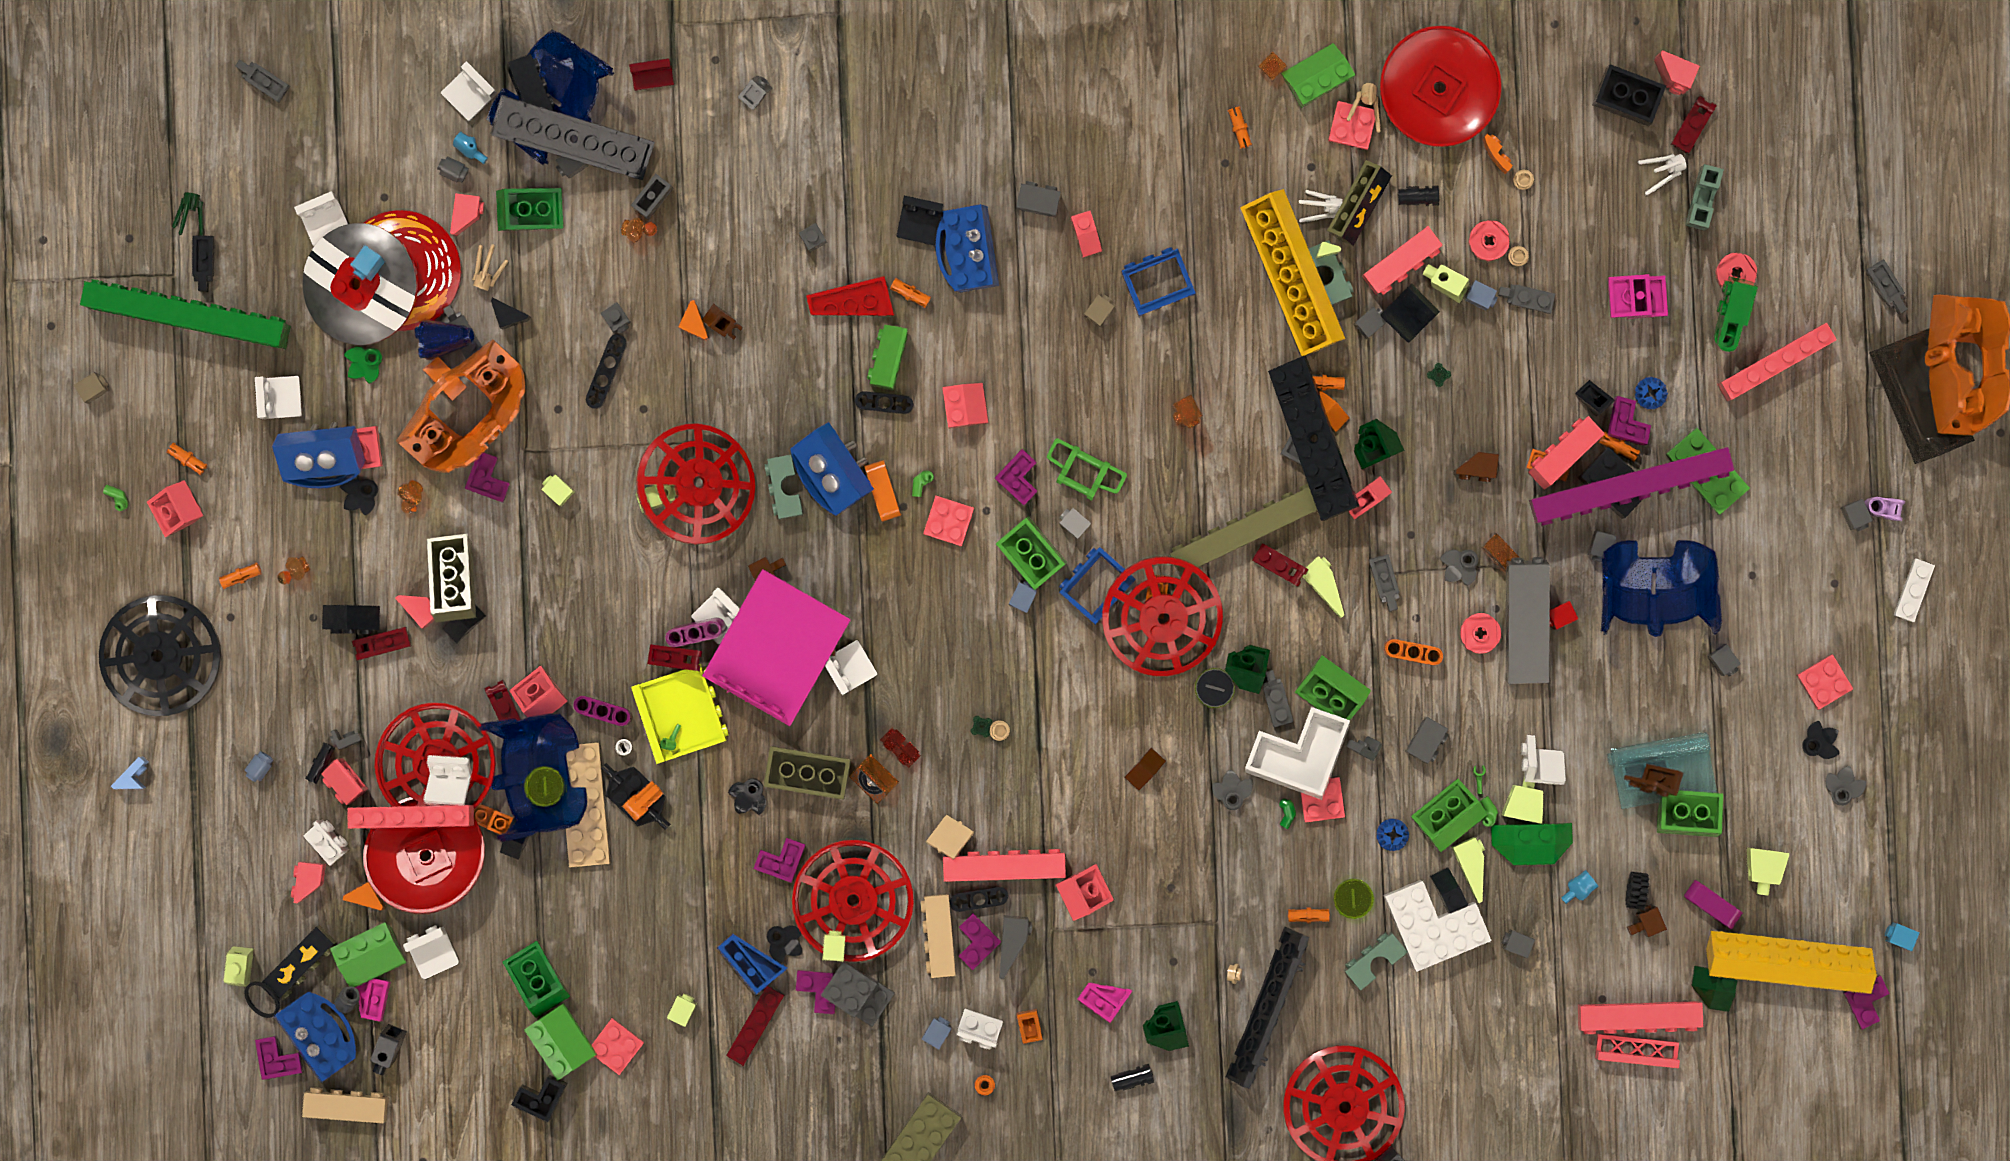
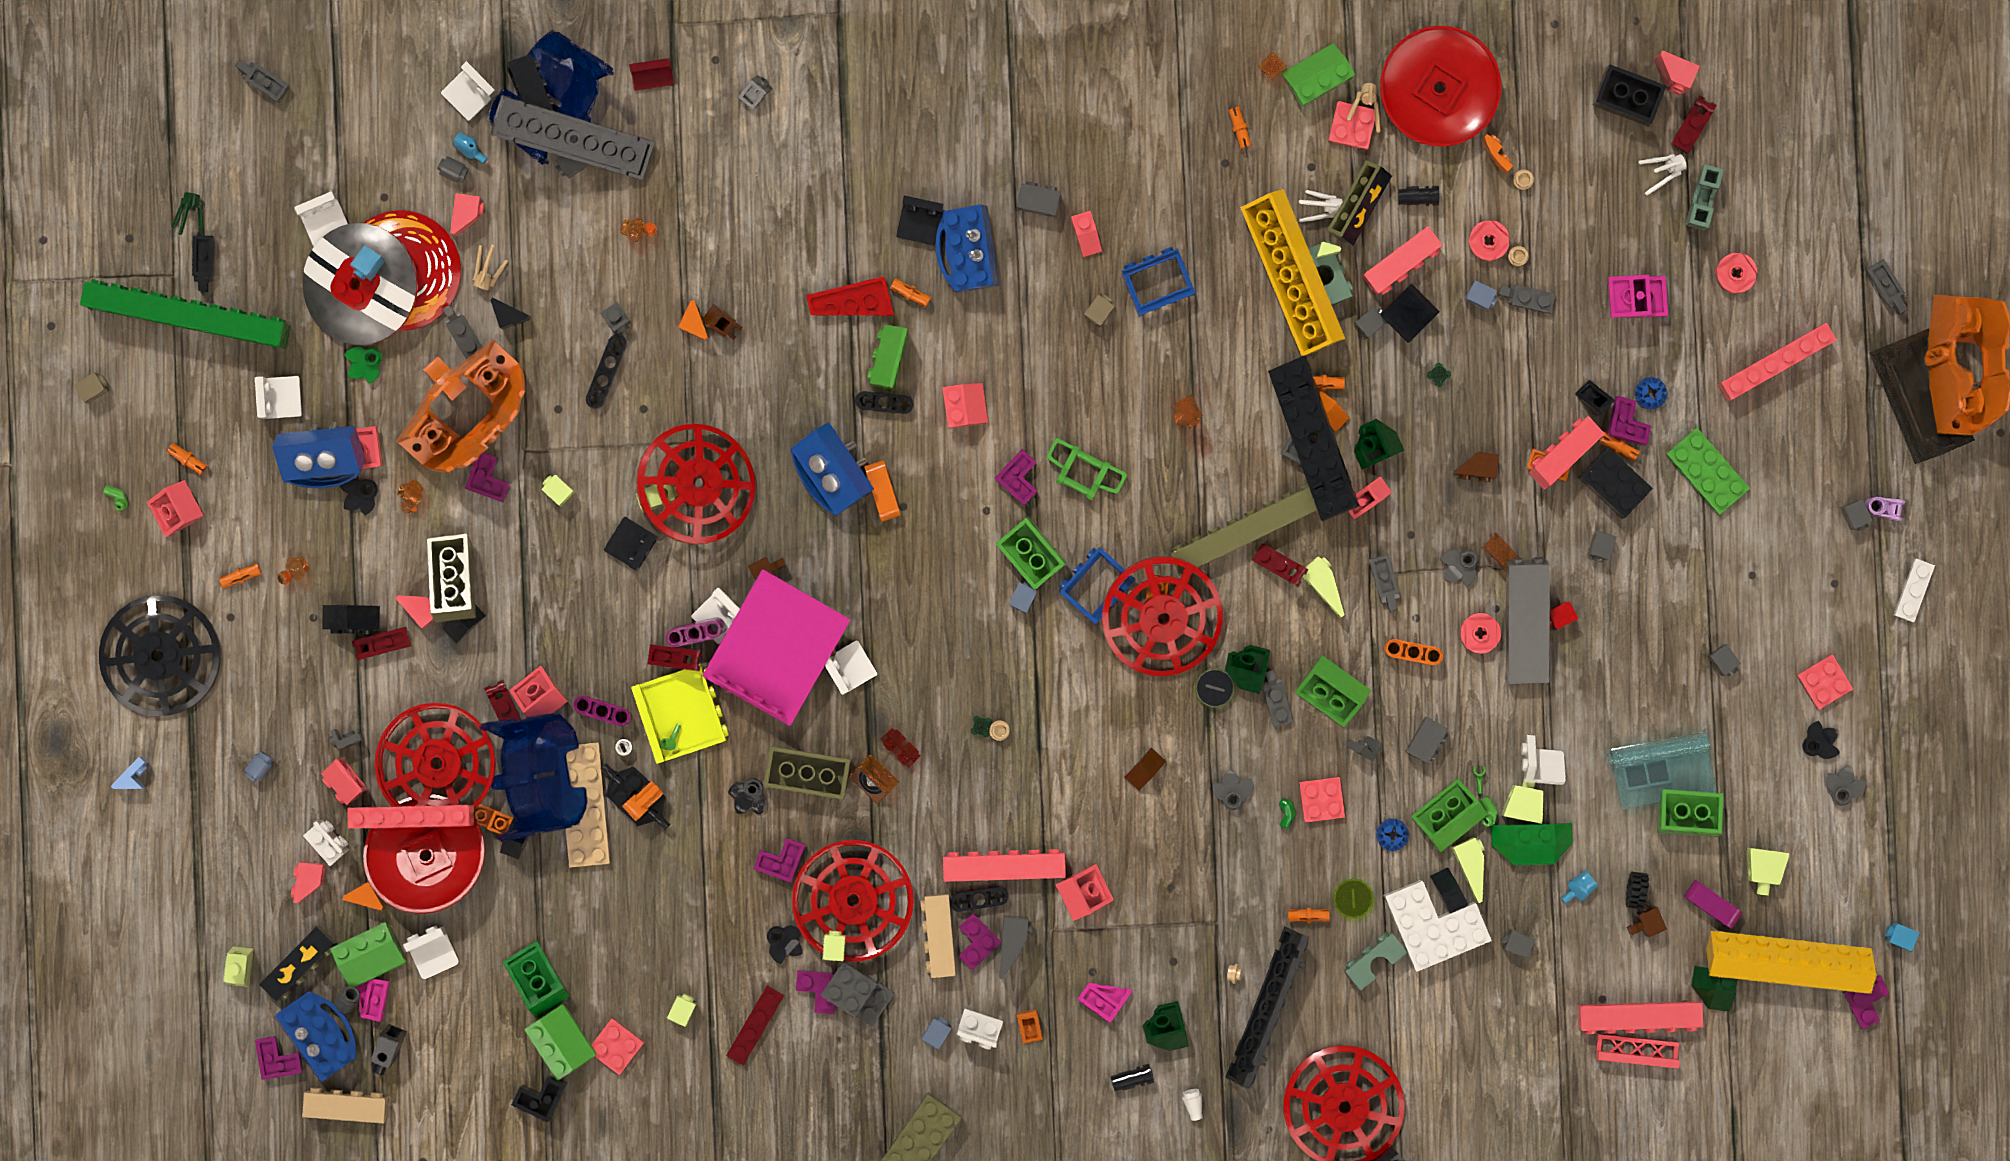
black piece [245,981,280,1018] -> none
black pin [305,742,335,784] -> none
clear blue cone [415,320,475,360] -> none
white bracket [424,756,472,805] -> none
green slope [496,188,563,231] -> none
clear neon green tile [524,766,565,807] -> none
dark grey brick [631,173,673,220] -> none
blue wedge [717,934,787,995] -> none
sand green arch [765,455,803,519] -> none
dark grey brick [799,223,827,252] -> none
bright green arm [912,470,934,497] -> none
coral plate [923,496,974,547] -> none
tan piece [926,815,974,860] -> none
orange plate [975,1075,995,1095] -> none
light grey brick [1059,508,1091,539] -> none
white piece [1245,707,1350,800] -> none
yellowish green torso [1423,264,1470,303] -> none
magenta brick [1529,447,1734,526] -> none
clear blue piece [1601,540,1722,637] -> none
reddish brown bracket [1624,764,1684,798] -> none
green brick [1714,276,1758,352] -> none
none -> black bracket [604,517,659,571]
none -> white cone [1182,1089,1203,1121]

